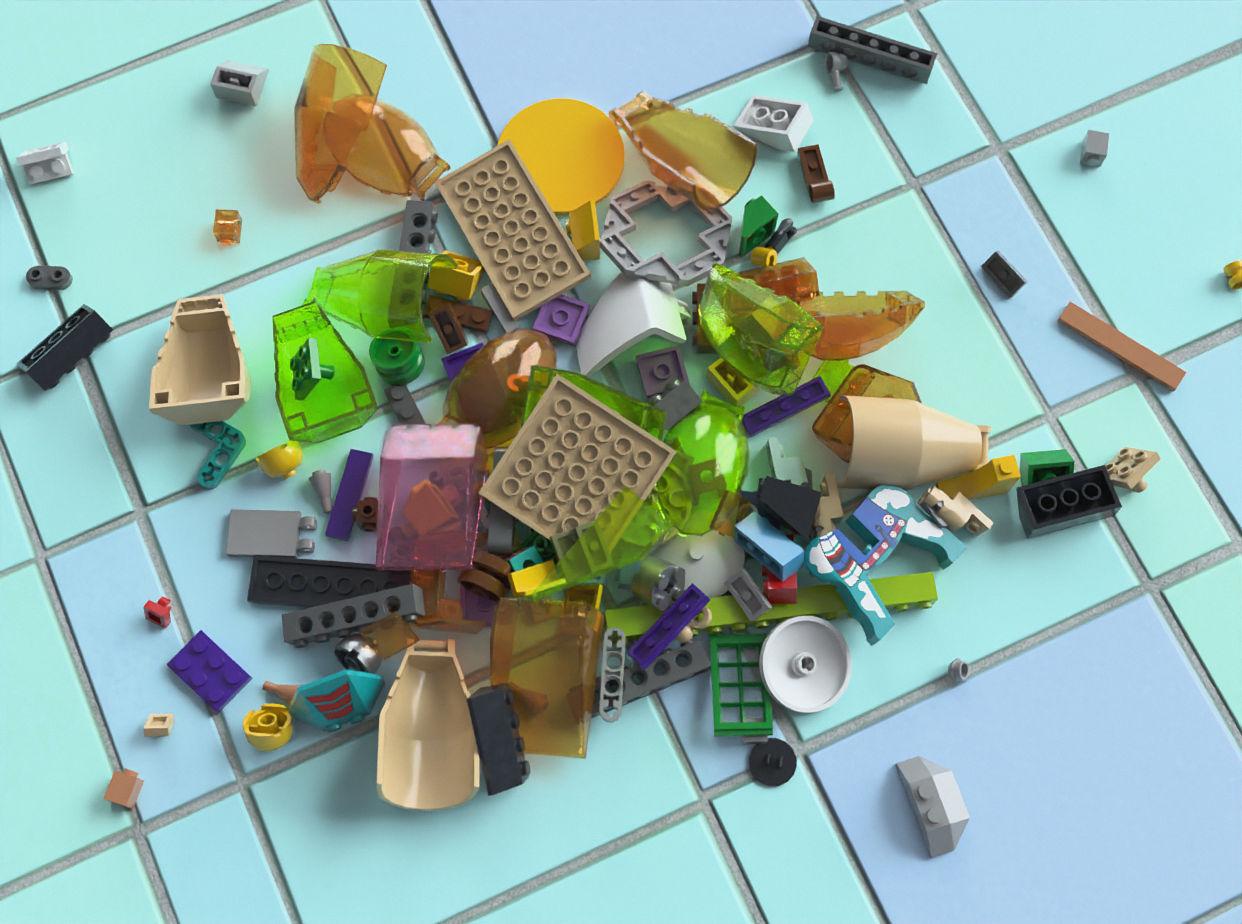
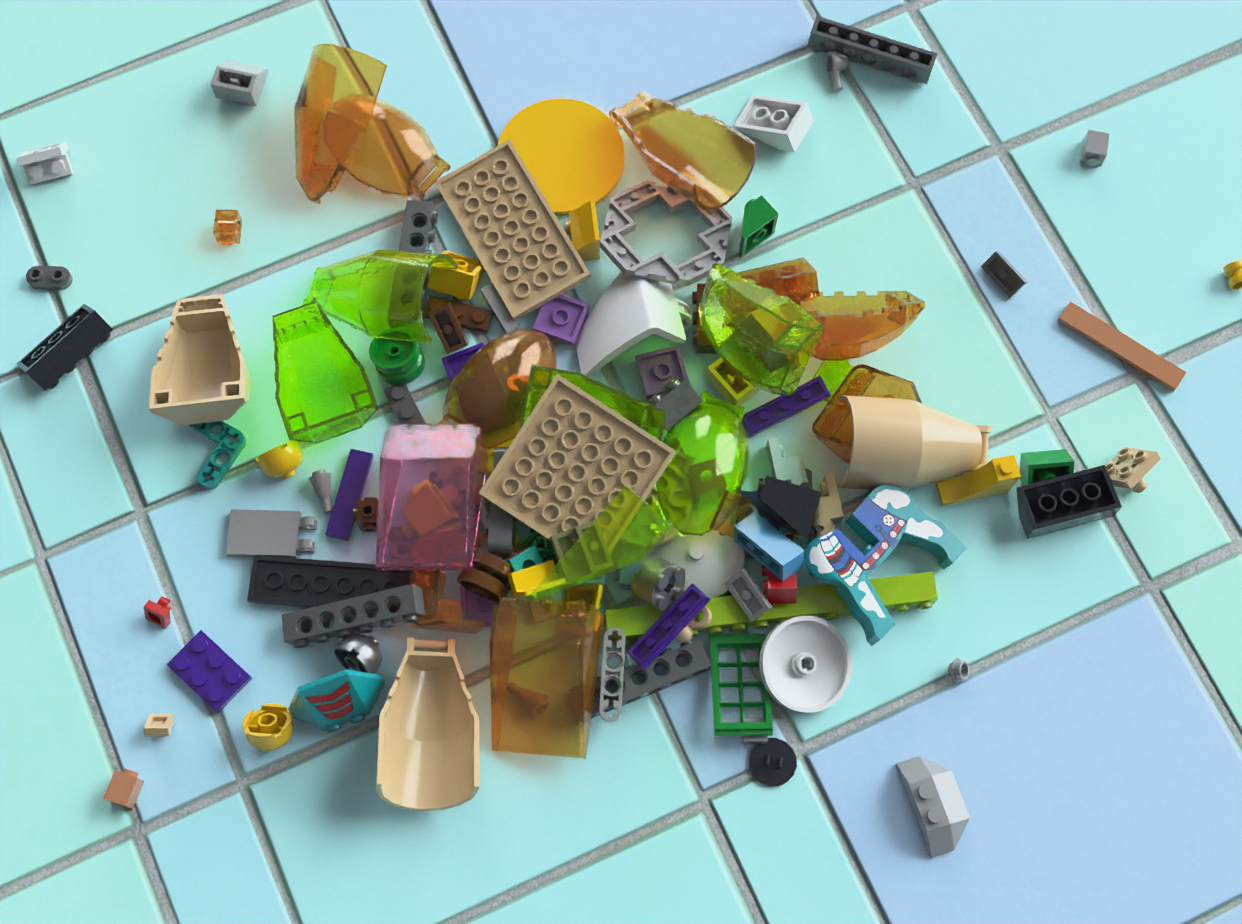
nougat cone [263,681,302,705] -> none
green plate [290,338,335,401] -> none
clear orange piece [361,611,419,660] -> none
black slope [466,683,530,796] -> none
piece [750,218,797,267] -> none
reddish brown plate [797,144,835,203] -> none
tan plate [917,485,993,537] -> none

